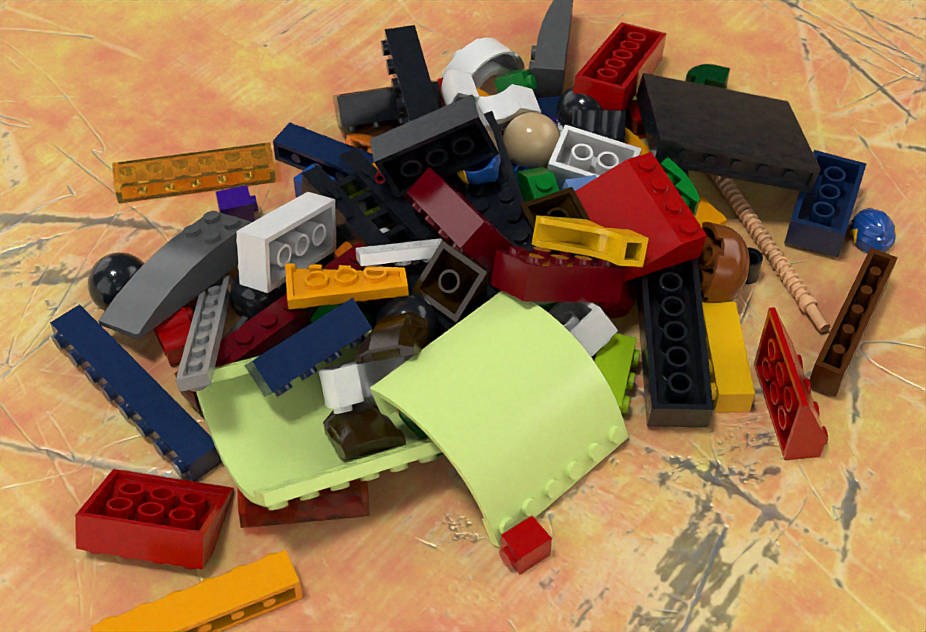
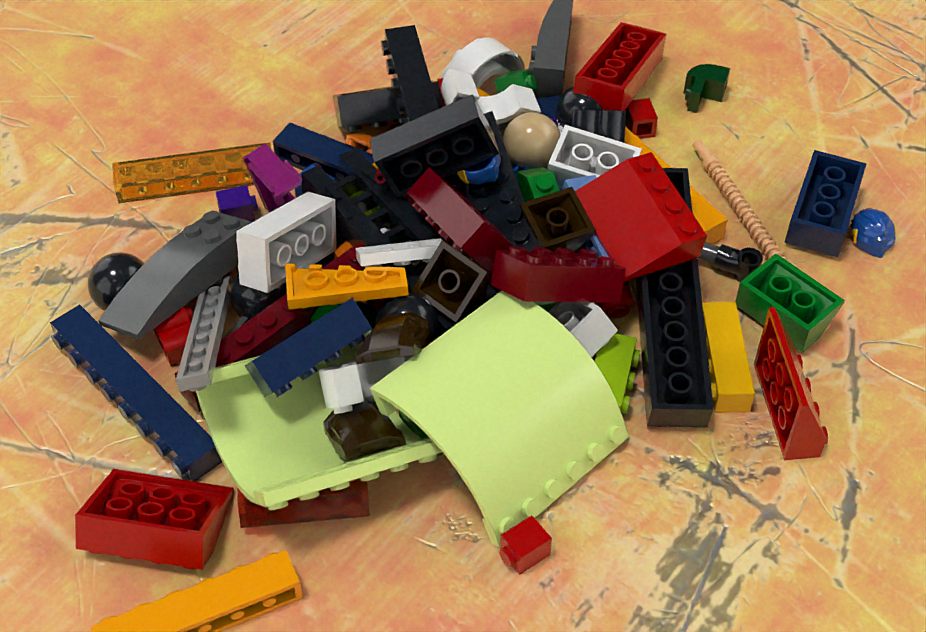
yellow arch [531,215,649,267] -> none
black panel [636,73,821,193] -> none
green slope [660,158,700,216] -> none
dark orange cylinder [697,222,750,303] -> none
reddish brown brick [810,248,898,397] -> none
none -> magenta piece [243,143,303,213]
none -> green slope [735,254,845,353]

